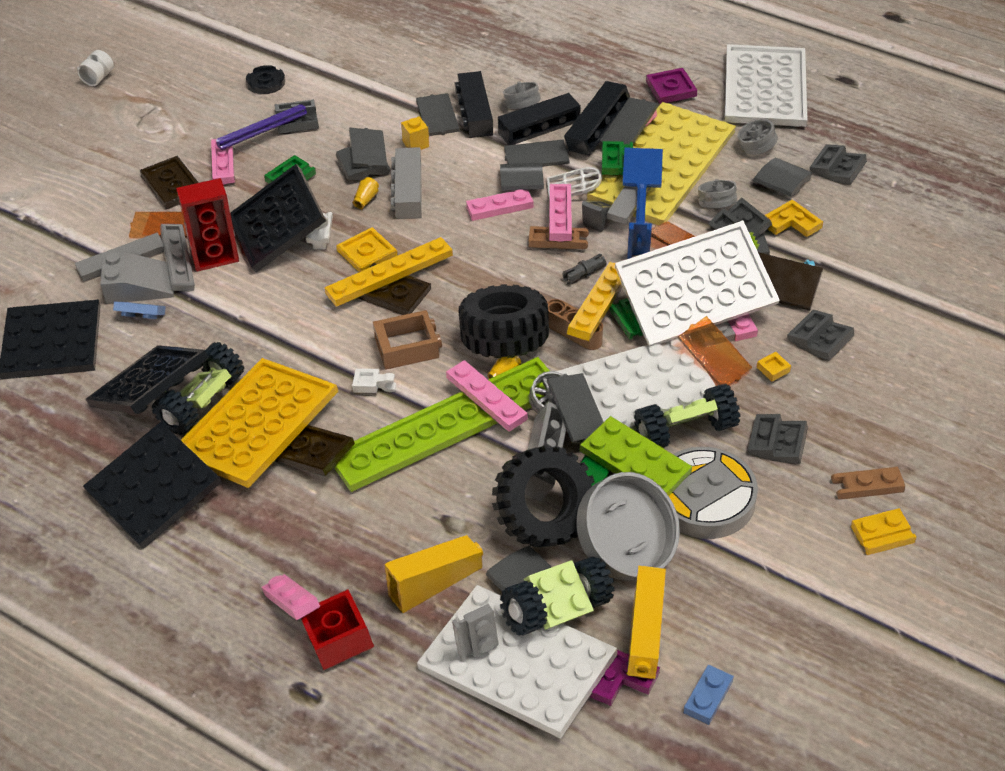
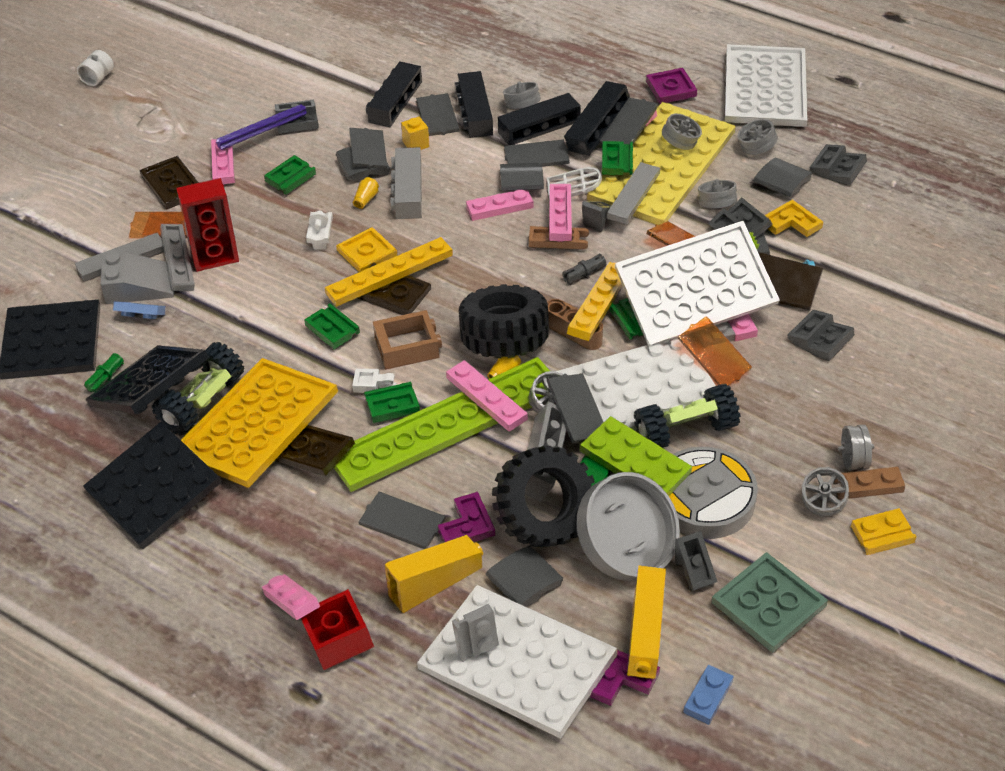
black plate [230,164,326,272] -> none
black tile [246,65,286,94] -> none
plate [500,557,615,636] -> none
blue piece [623,147,663,259] -> none
dark grey slope [748,414,808,464] -> none
yellow plate [757,352,791,382] -> none
none -> green axle [84,353,124,392]
none -> green plate [304,304,360,349]
none -> dark grey piece [359,491,446,549]
none -> green plate [364,382,420,423]
none -> black brick [366,61,422,128]
none -> magenta plate [438,491,496,543]
none -> light grey wheel [662,113,702,150]
none -> dark grey slope [675,531,718,590]
none -> sand green plate [711,552,828,653]
none -> light grey wheel [802,467,849,517]
none -> light grey wheel [838,425,874,471]

